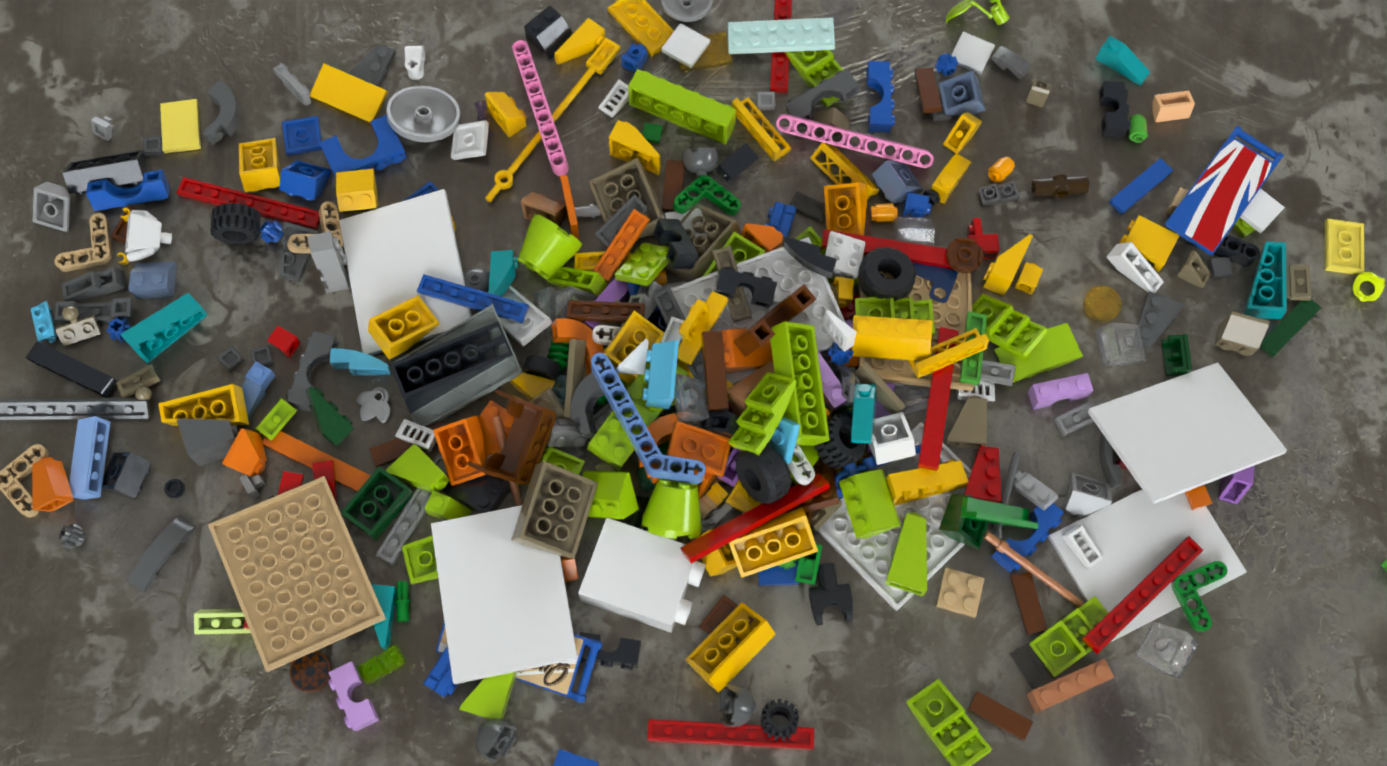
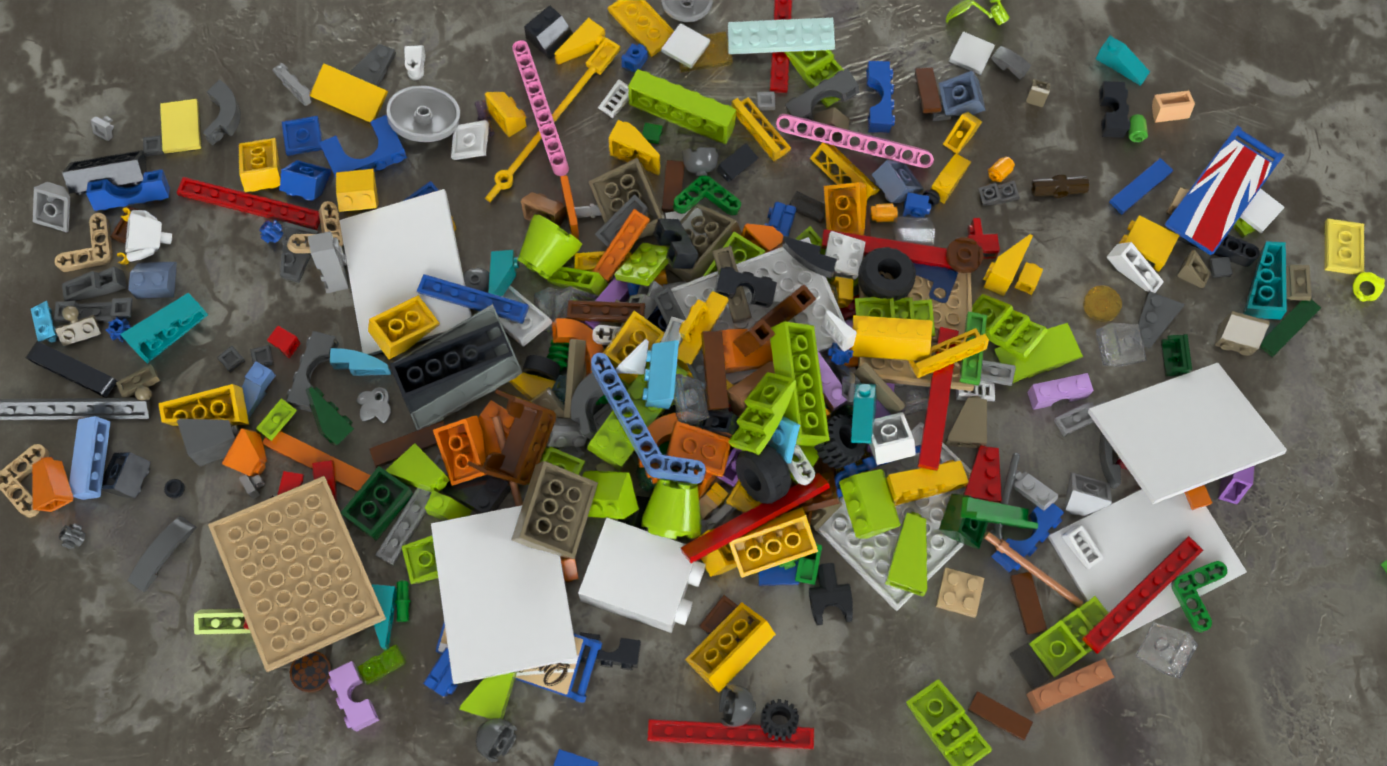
black tyre [210,203,260,244] -> none
white slope [395,419,436,452] -> none
blue gear [935,53,958,76] -> none

